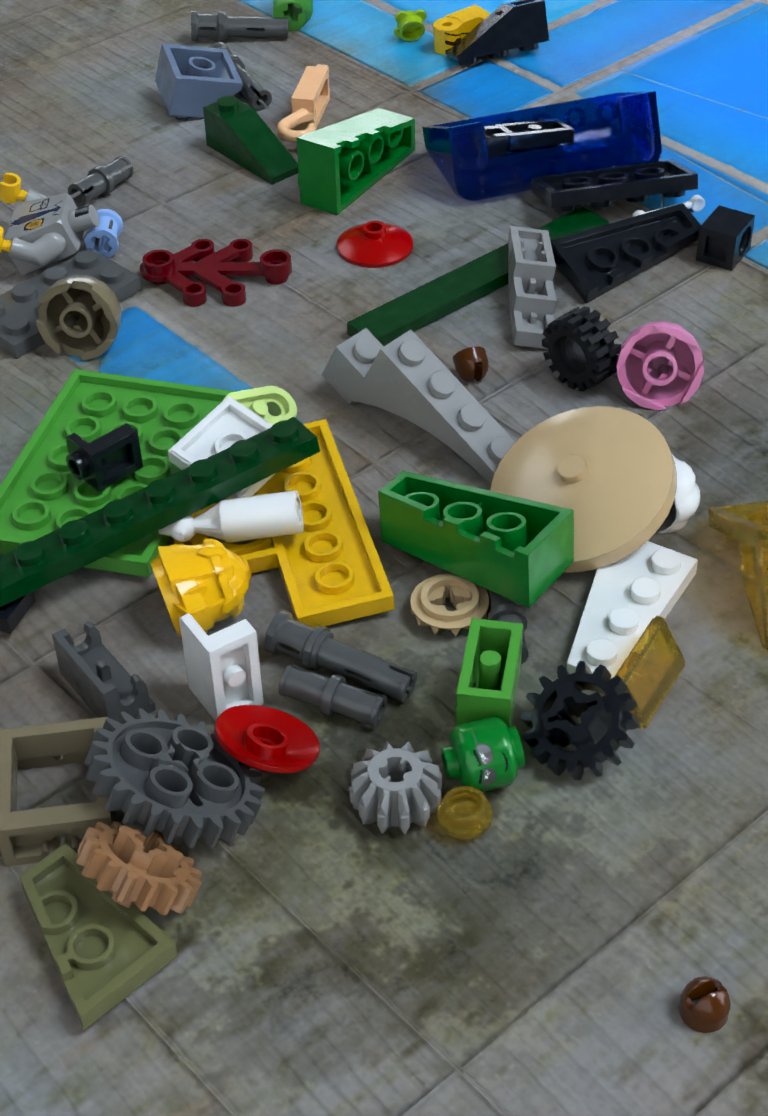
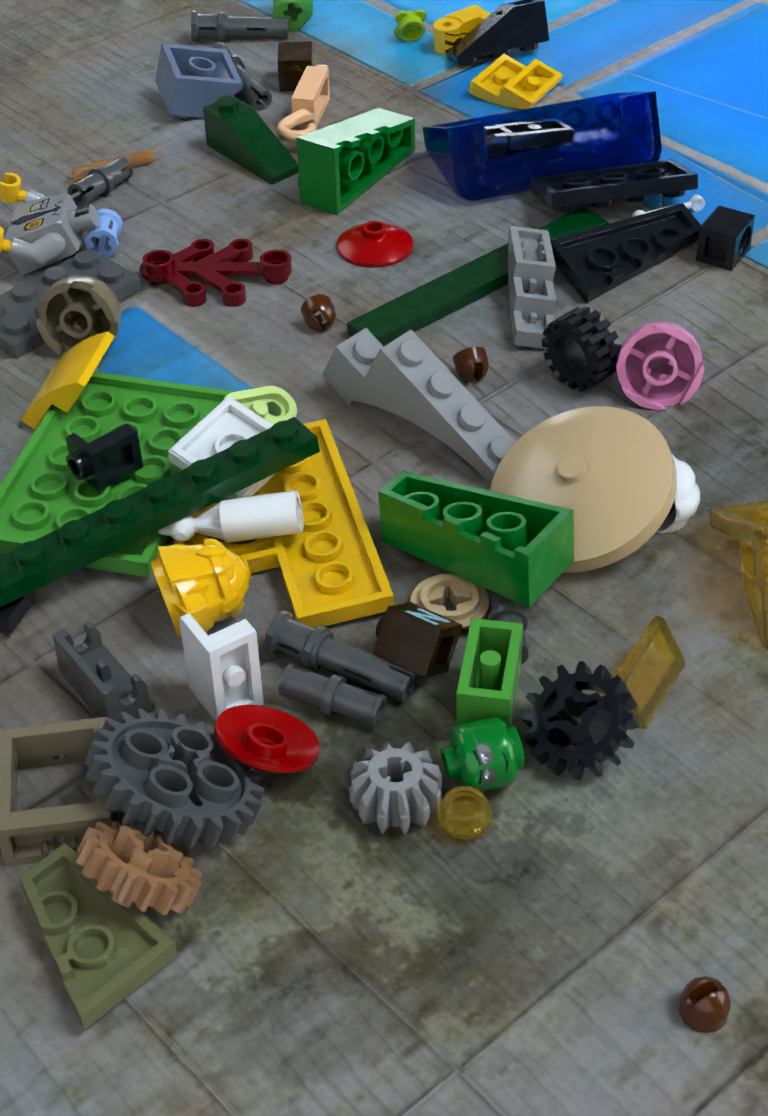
white wing [566,541,698,680] -> none
none -> yellow slope [20,331,115,429]
none -> light orange piece [62,148,163,182]
none -> dark brown brick [278,41,313,92]
none -> reddish brown hinge [301,294,336,331]
none -> dark brown brick [373,602,463,677]
none -> yellow slope [468,54,563,109]

